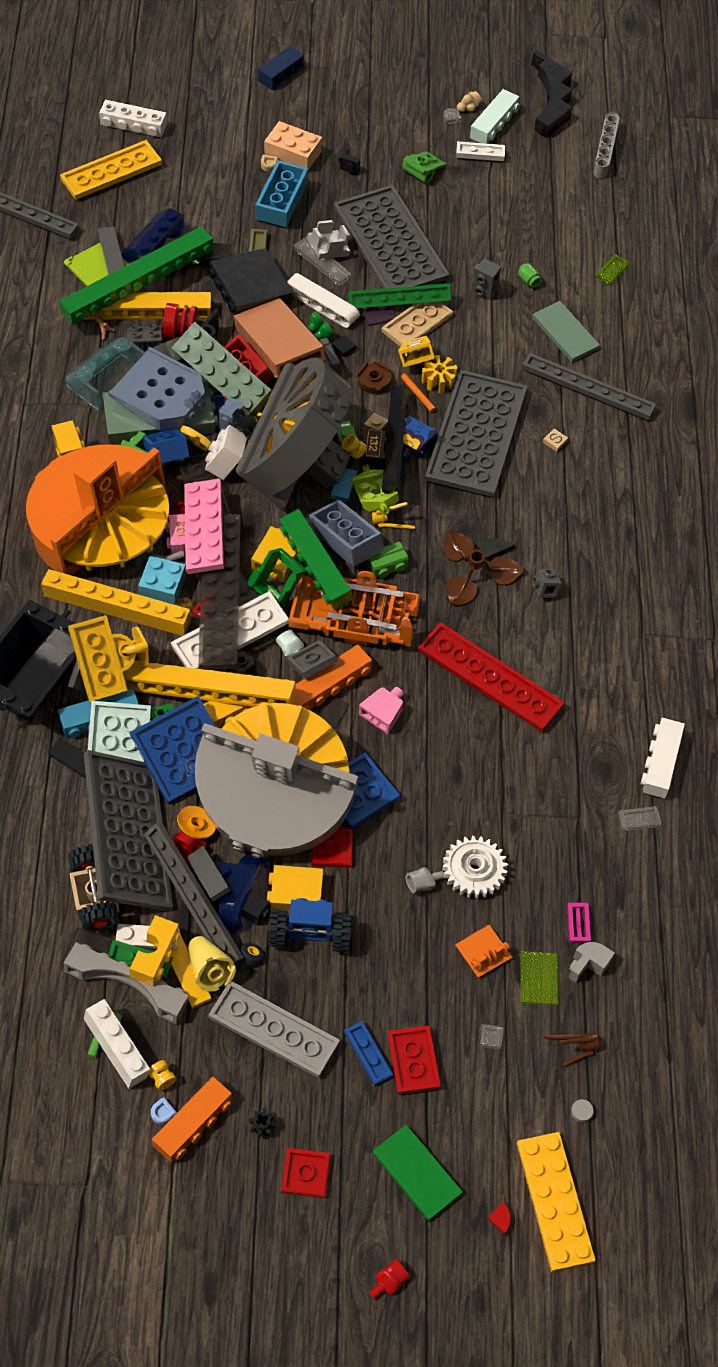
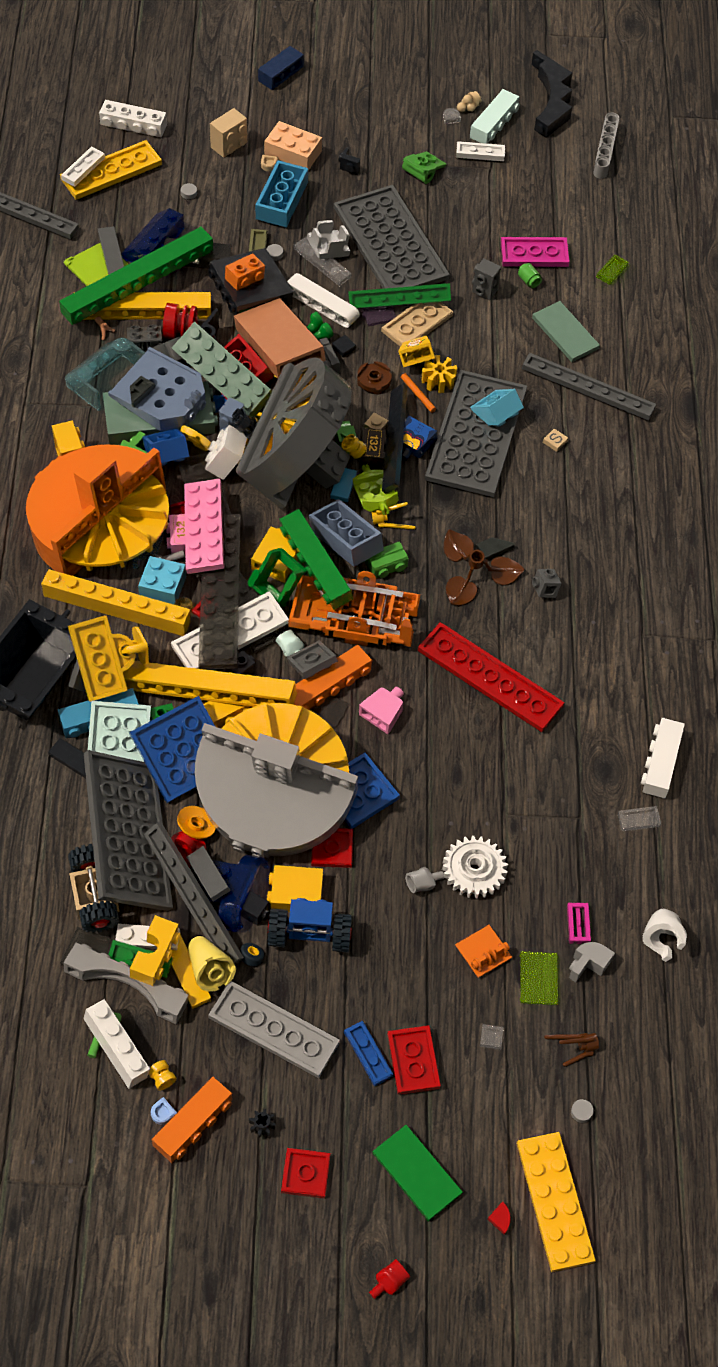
none -> white plate [61,147,105,187]
none -> pearl dark grey tile [130,376,155,408]
none -> light grey tile [181,183,197,199]
none -> tan brick [210,108,247,158]
none -> orange brick [225,253,265,290]
none -> light grey tile [267,244,283,261]
none -> medium azure slope [470,389,524,427]
none -> dark pink plate [501,237,569,267]
none -> white piece [643,909,687,962]

